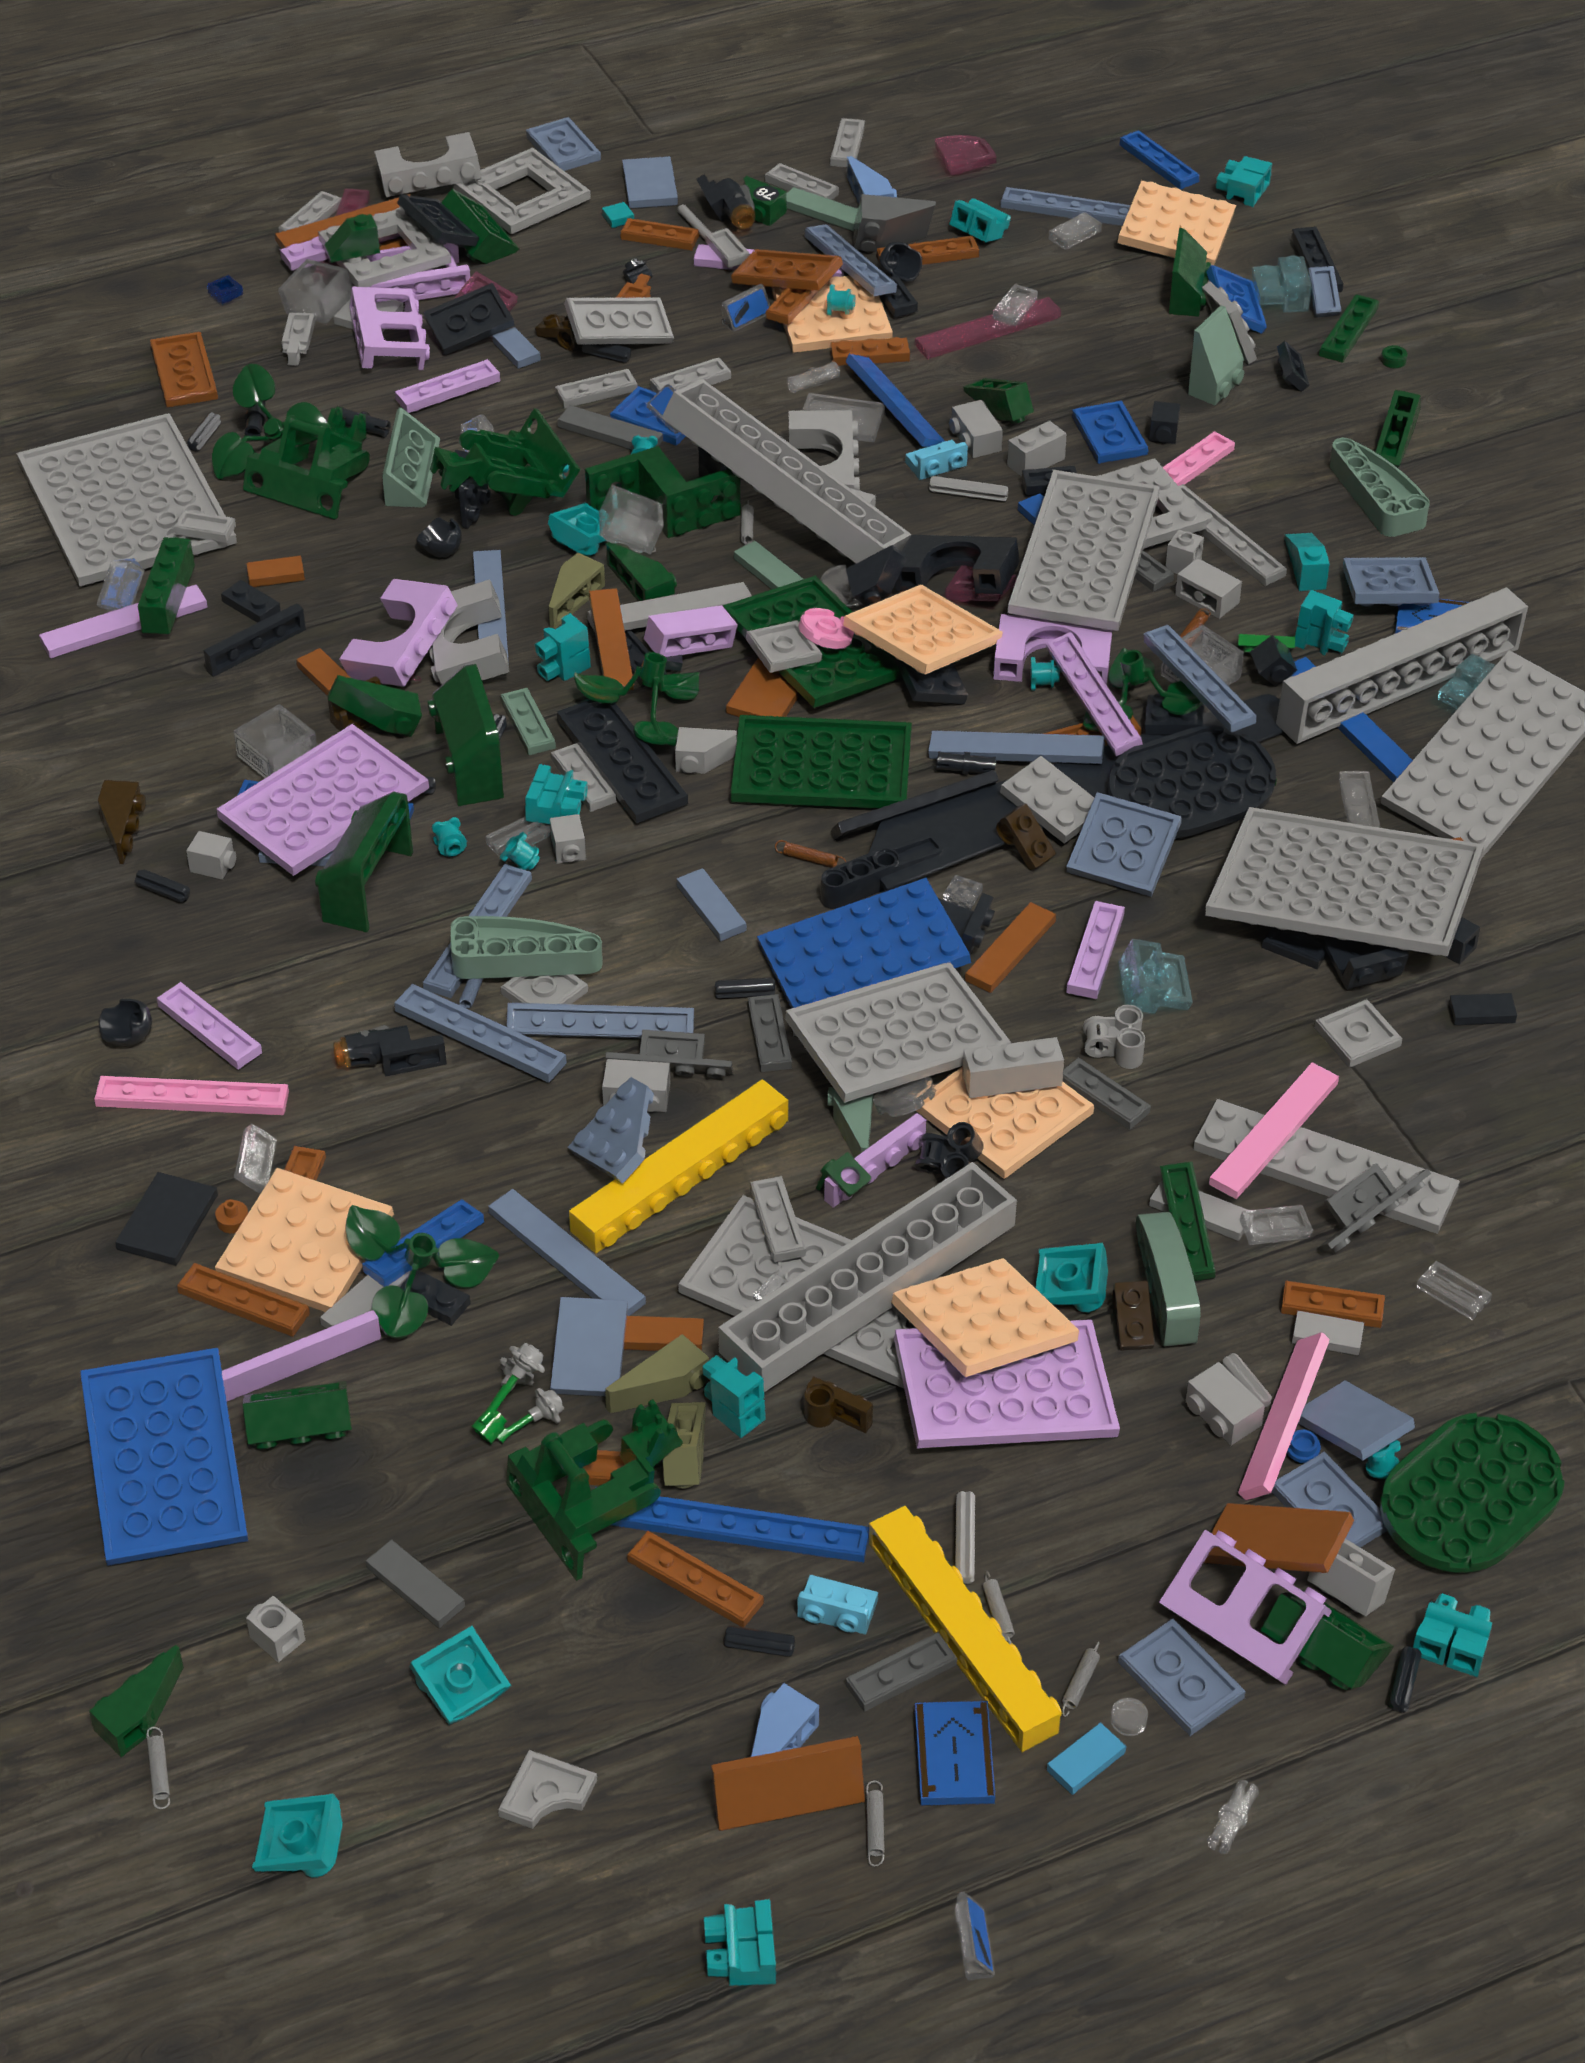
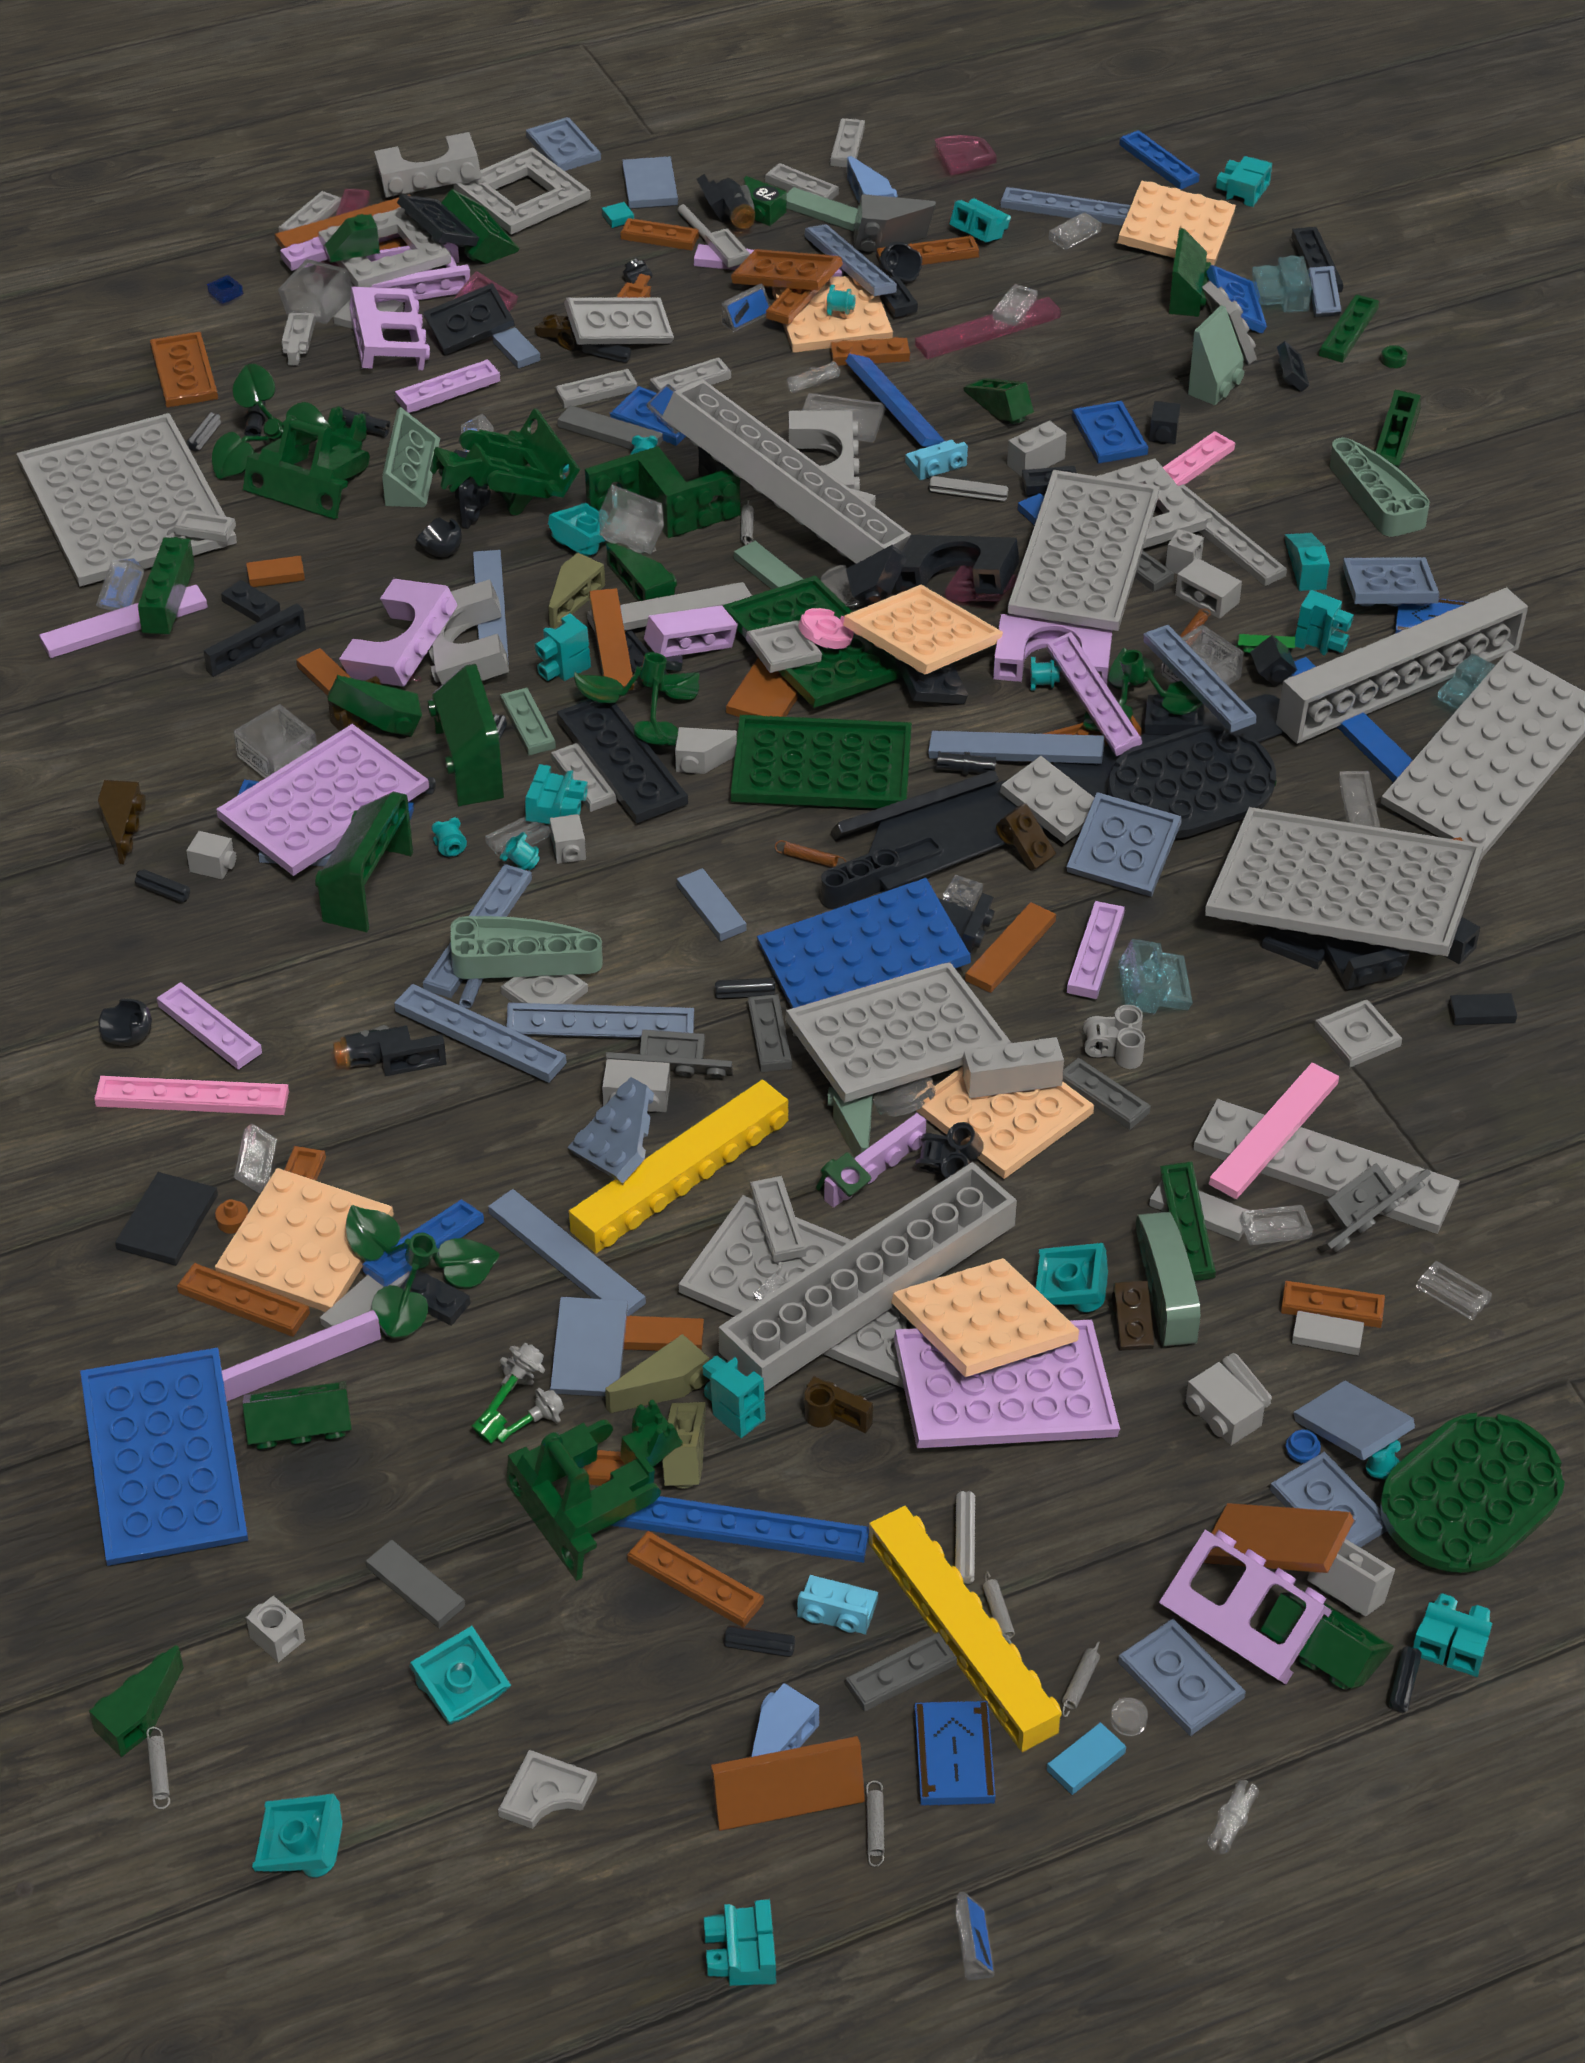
light grey brick [949,400,1003,458] -> none
bright pink tile [1238,1332,1330,1500] -> none

